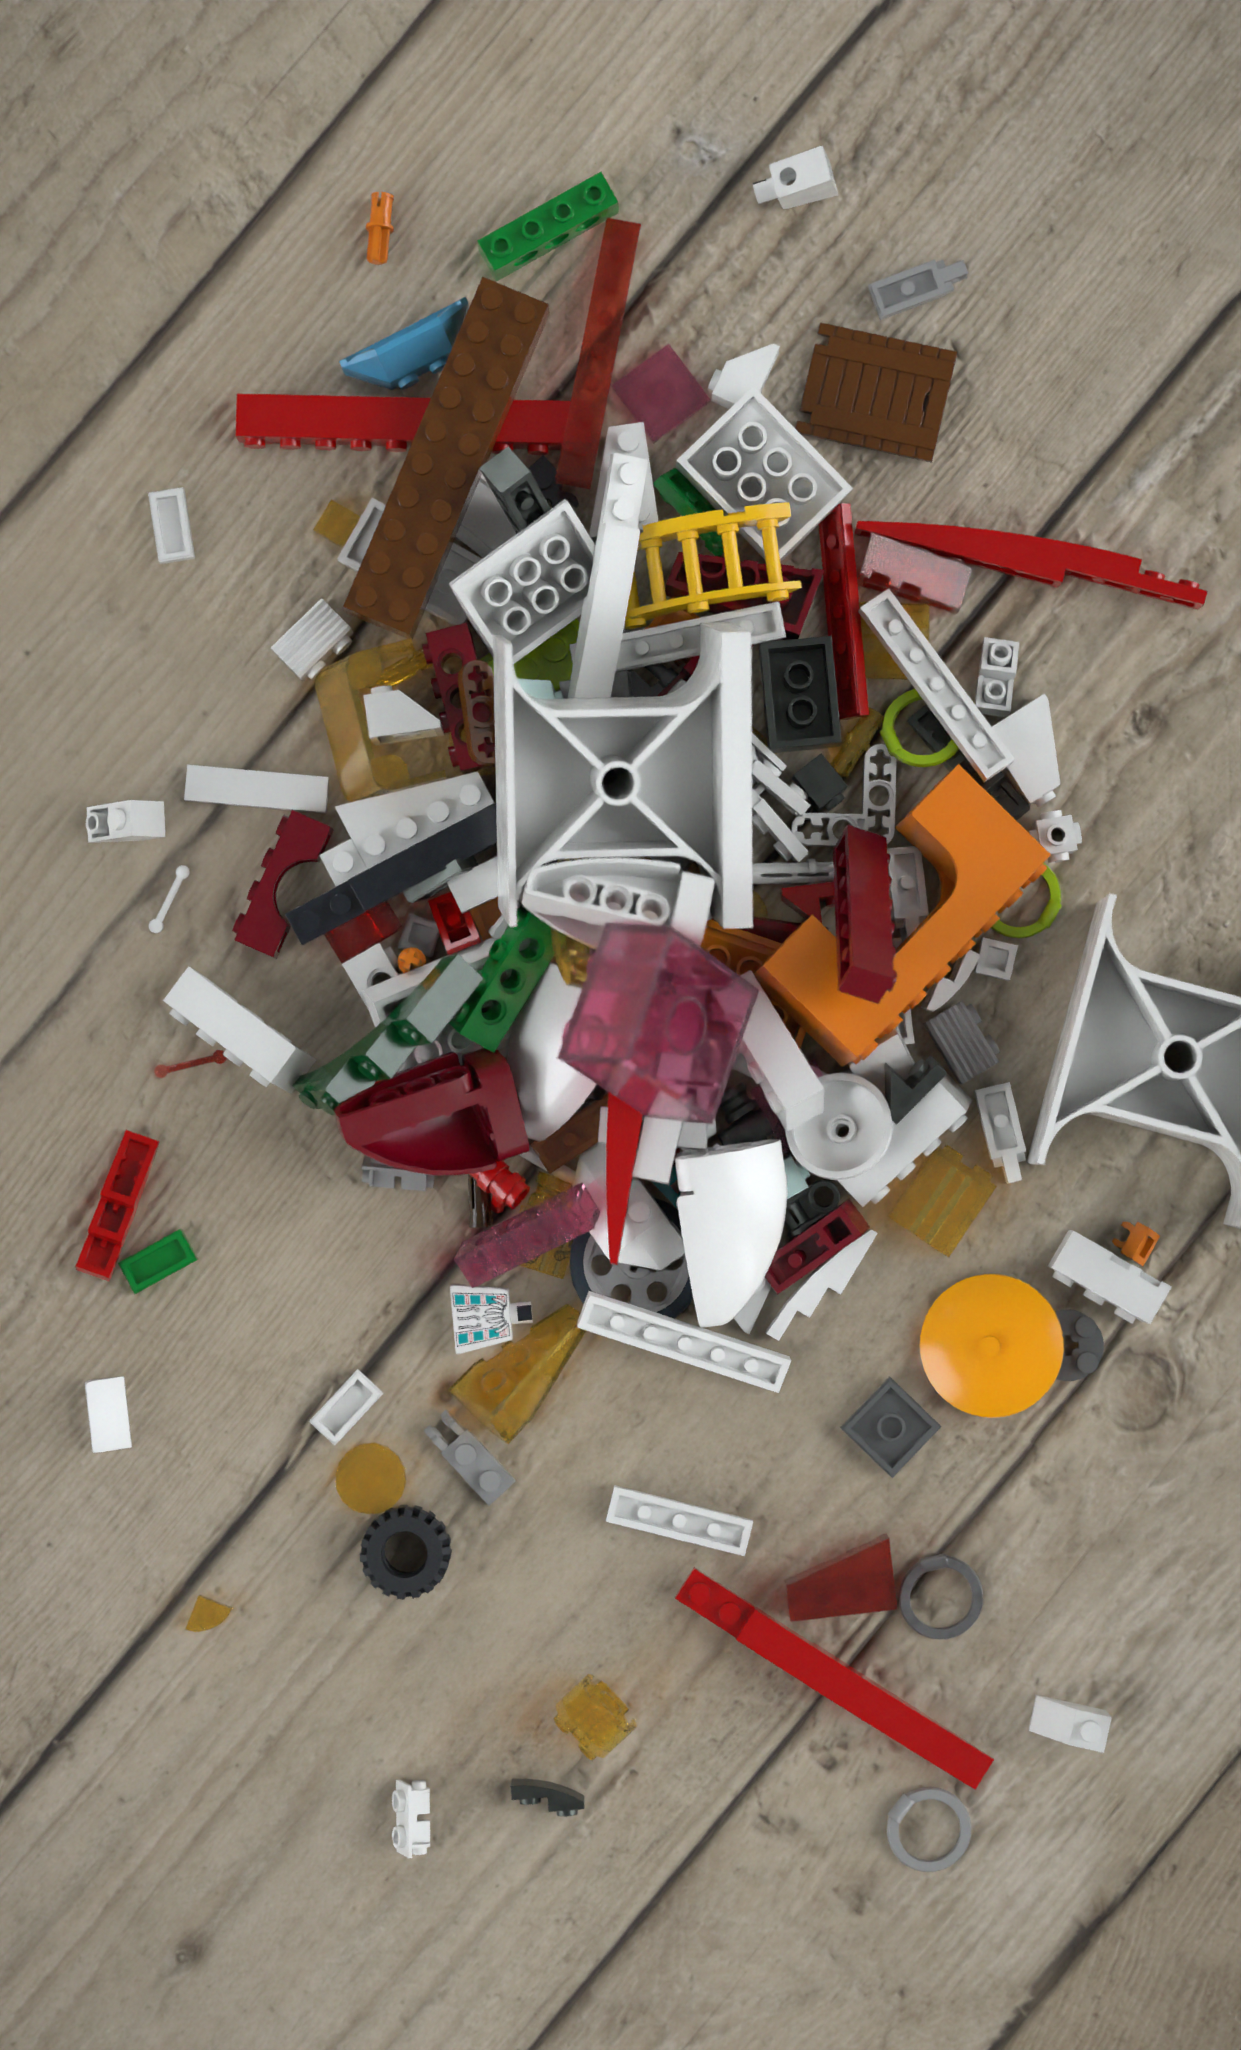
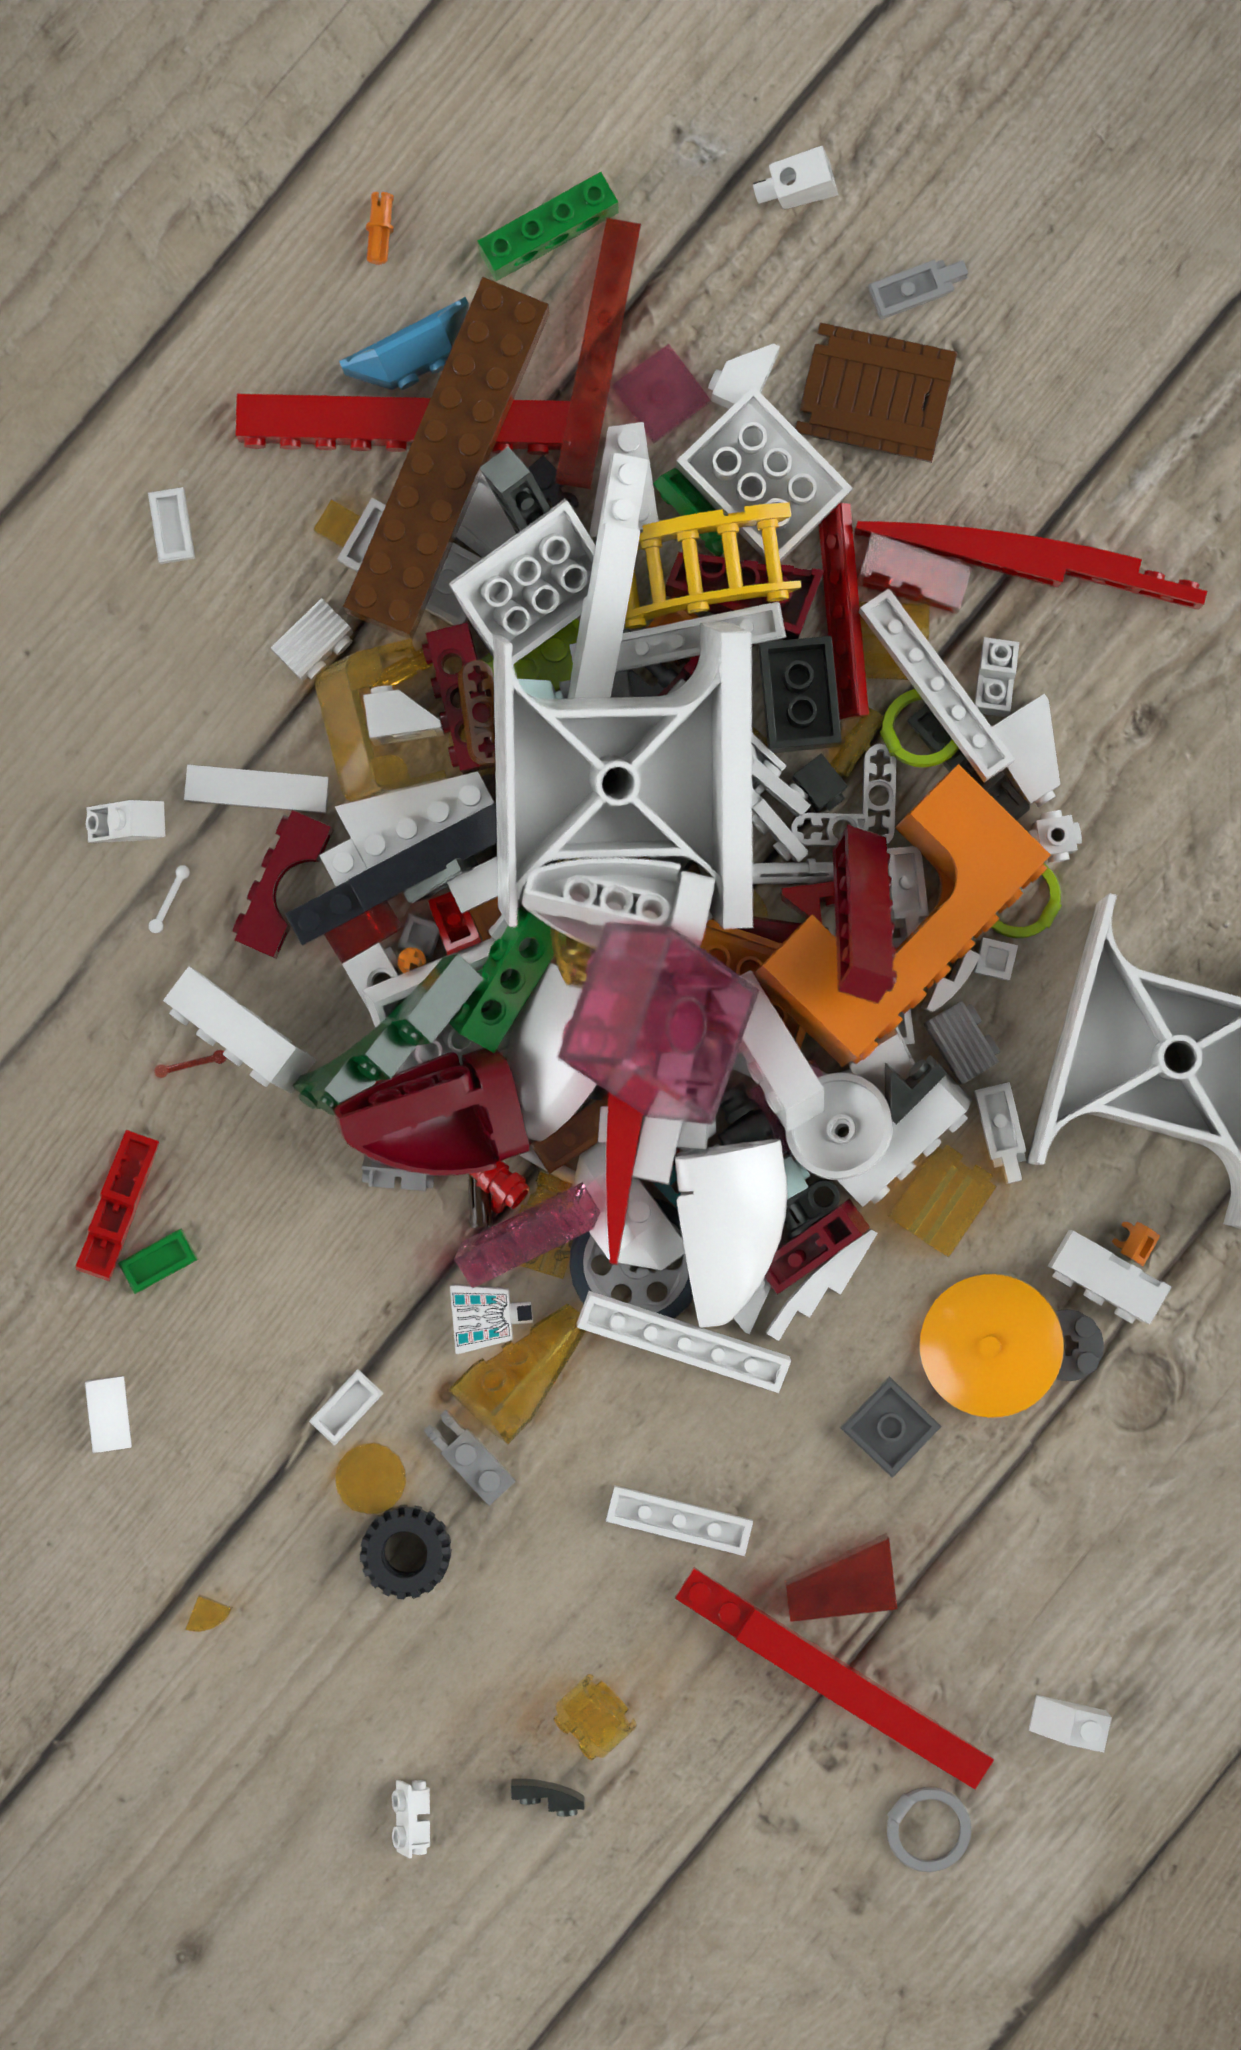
flat silver piece [899,1553,983,1640] -> none

